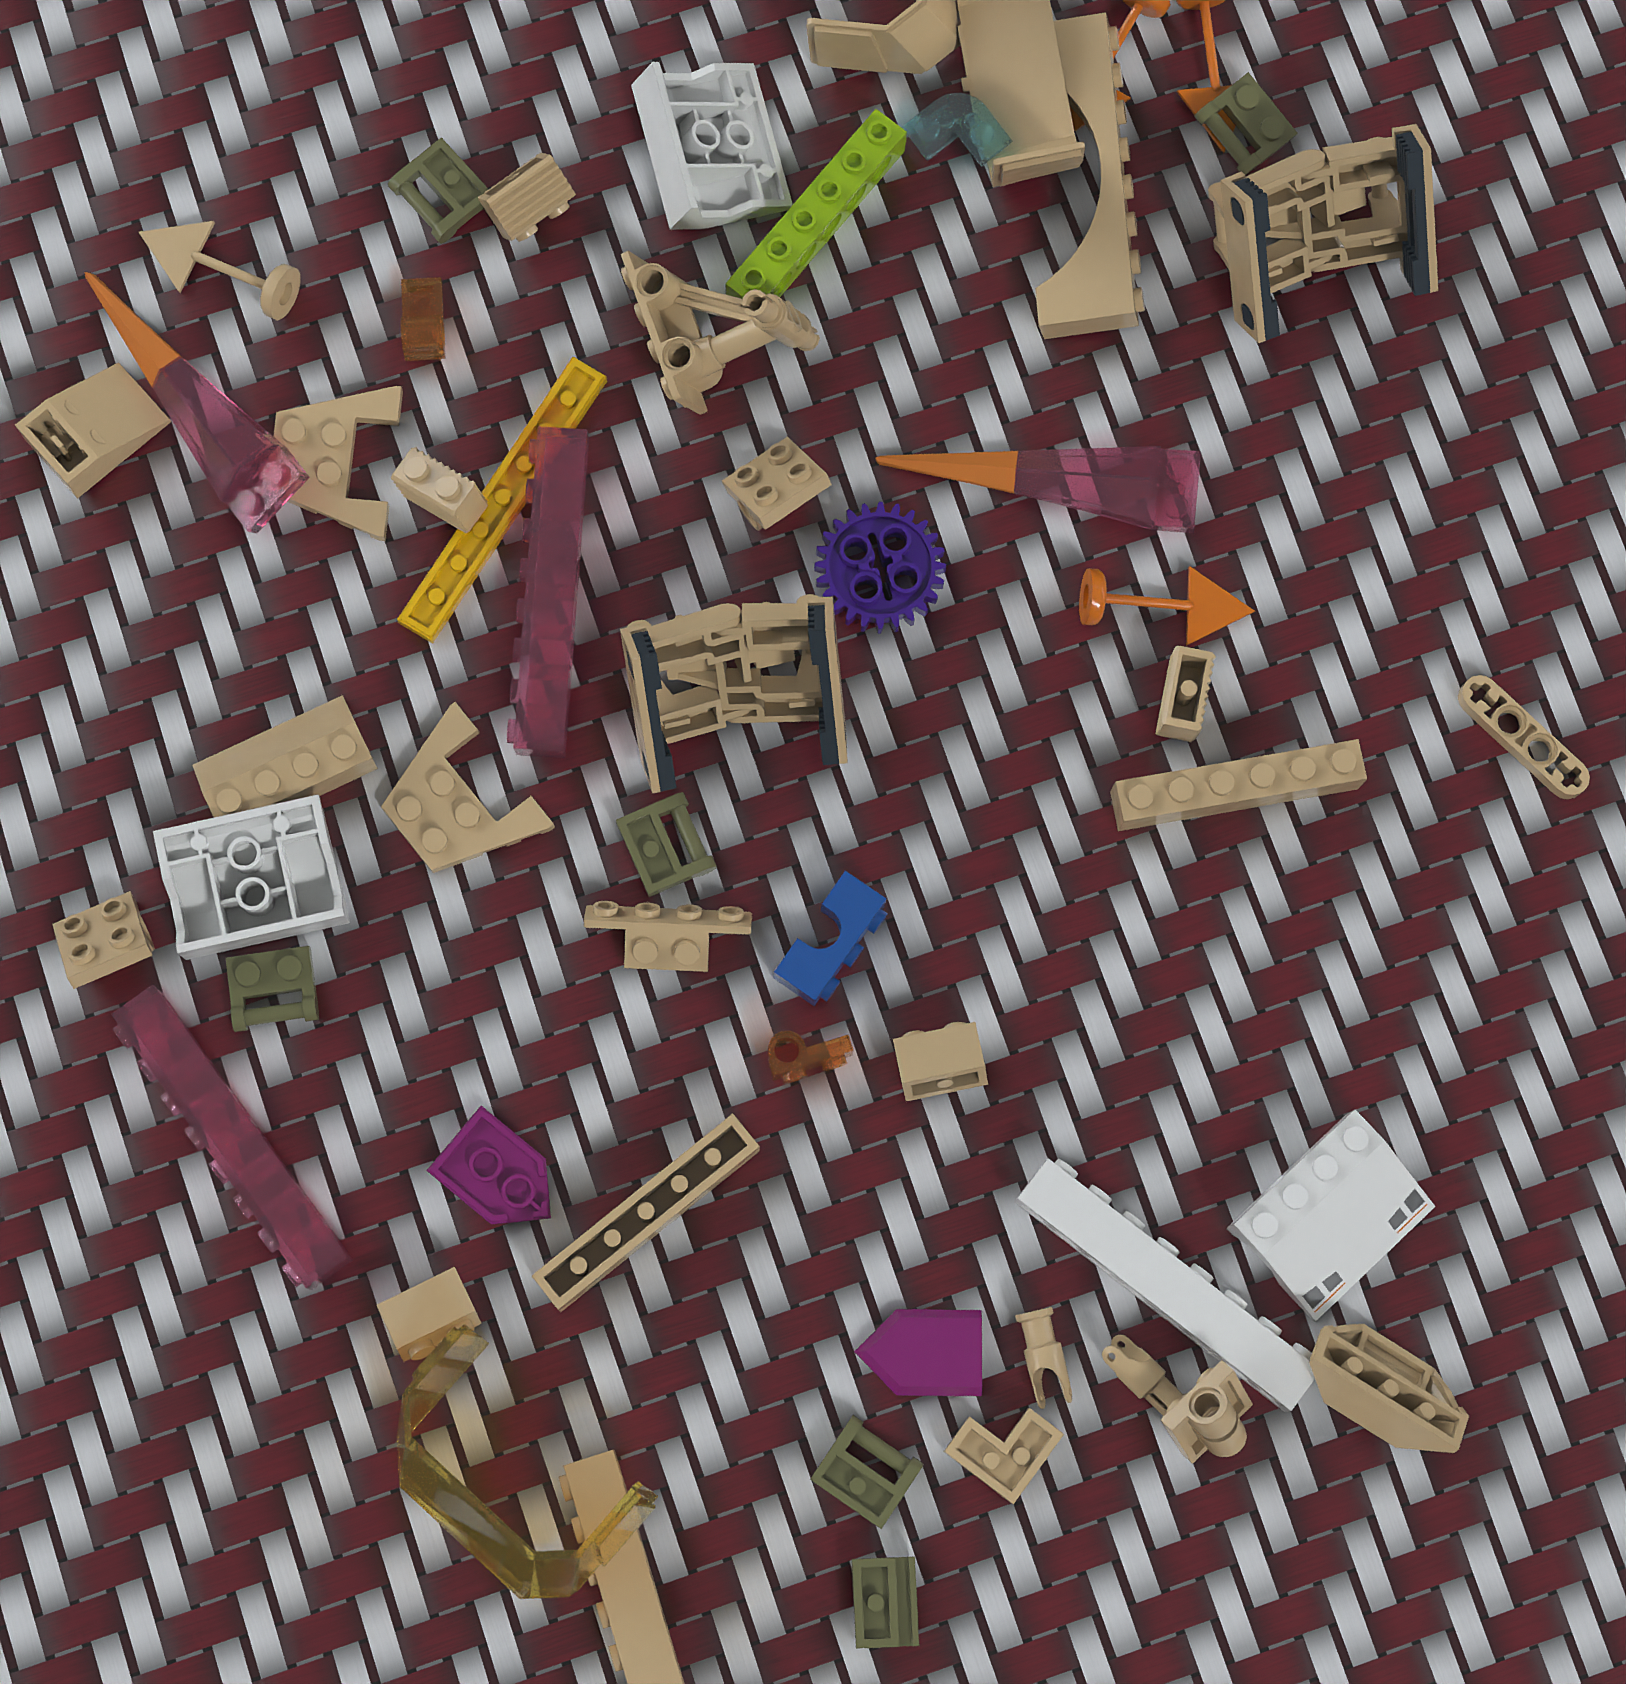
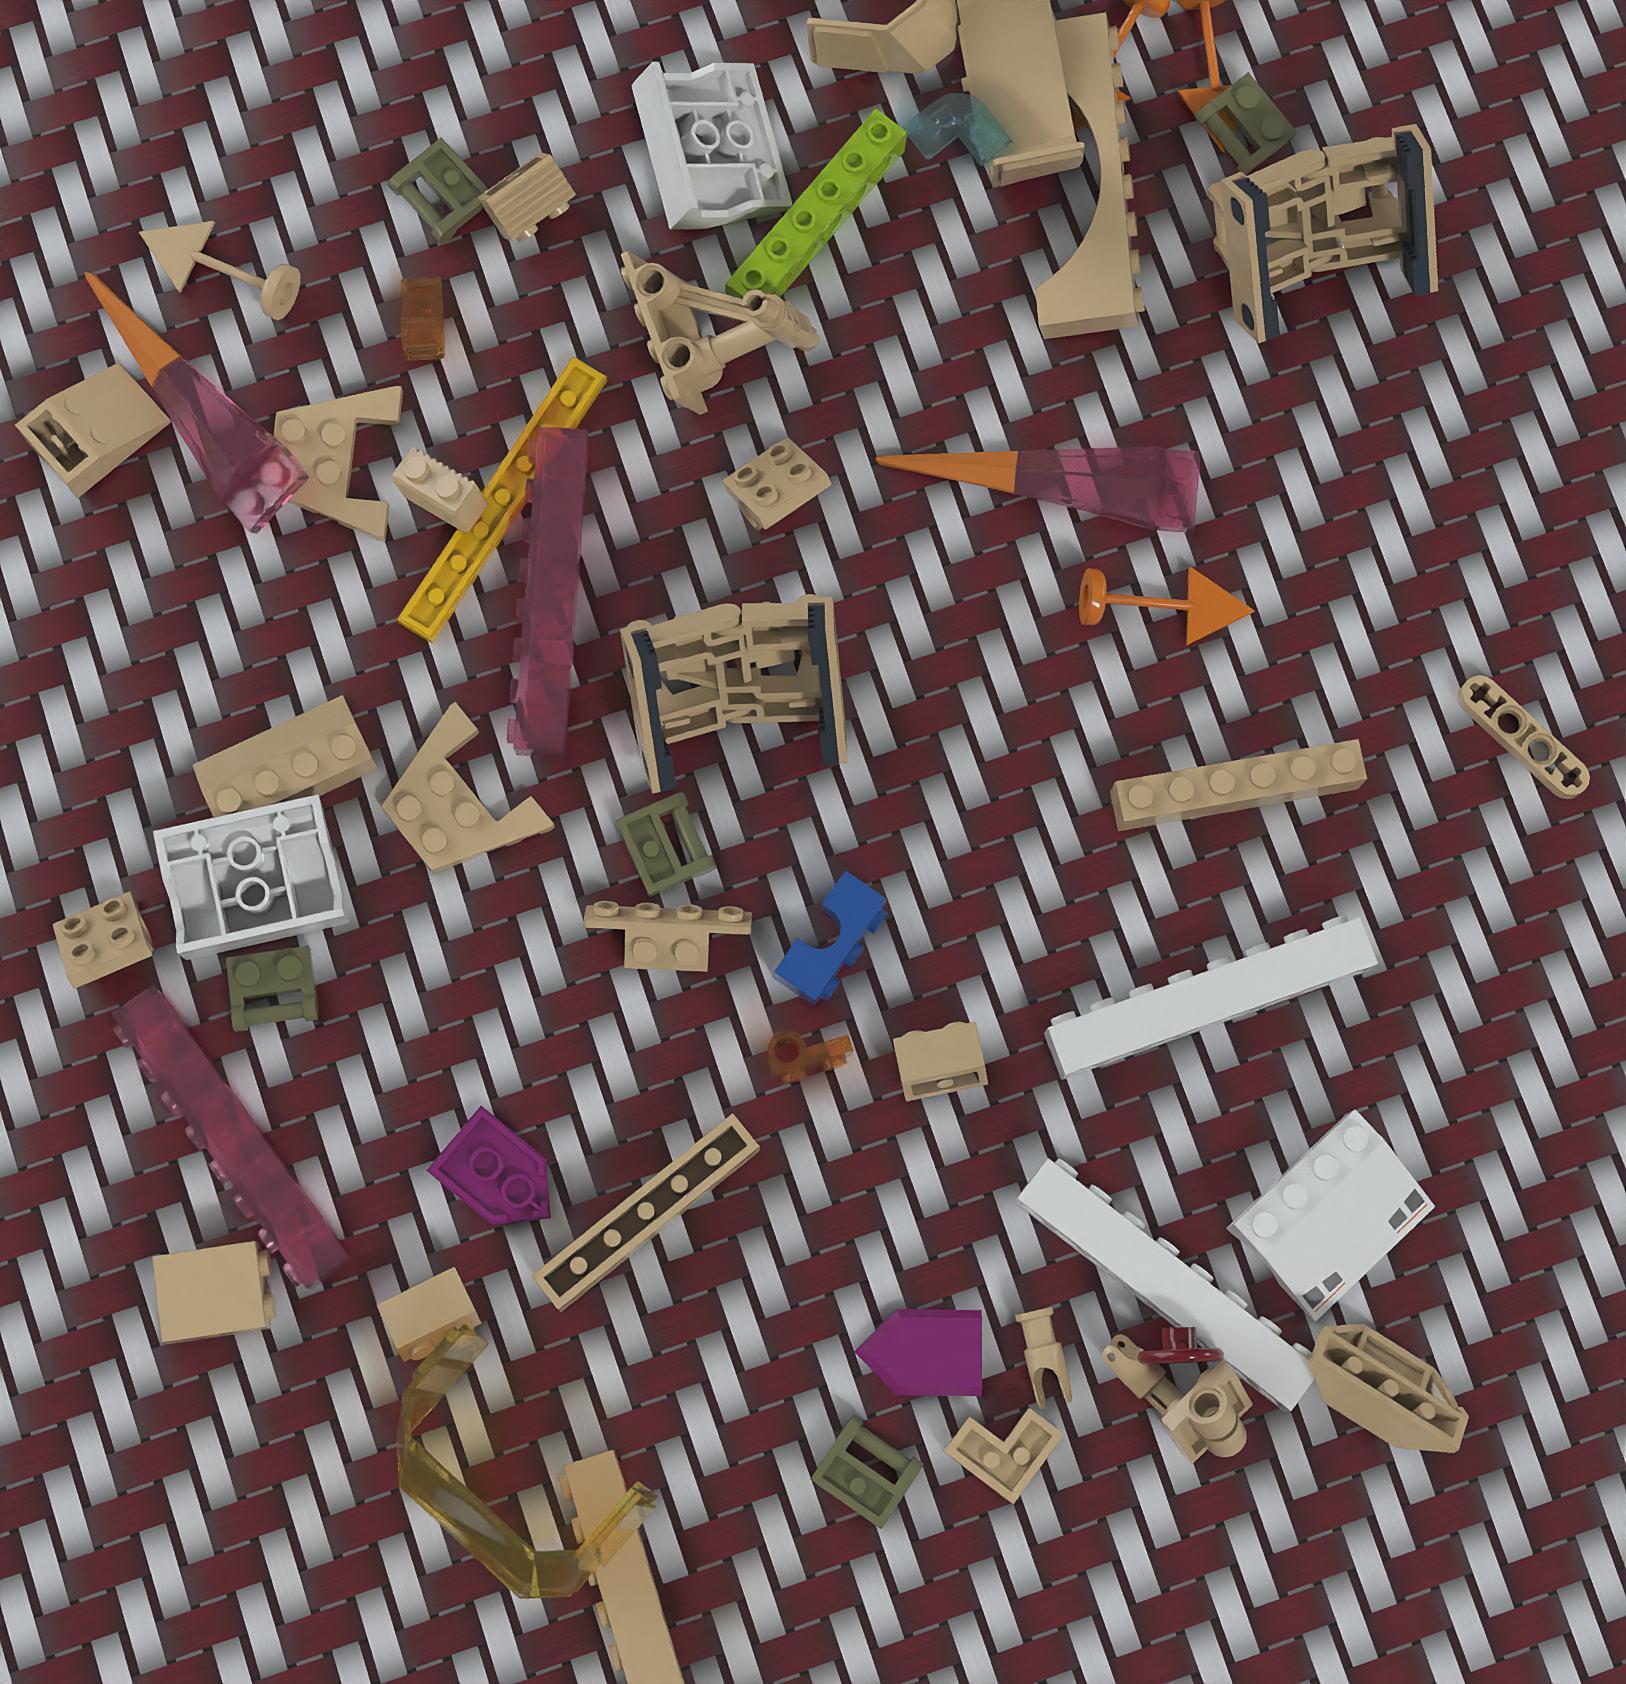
dark purple gear [814,502,946,634] -> none
olive plate [852,1556,919,1649] -> none
tan brick [1155,646,1216,742] -> none
none -> tan brick [152,1241,277,1344]
none -> white brick [1044,915,1378,1080]
none -> dark red piece [1137,1327,1224,1364]

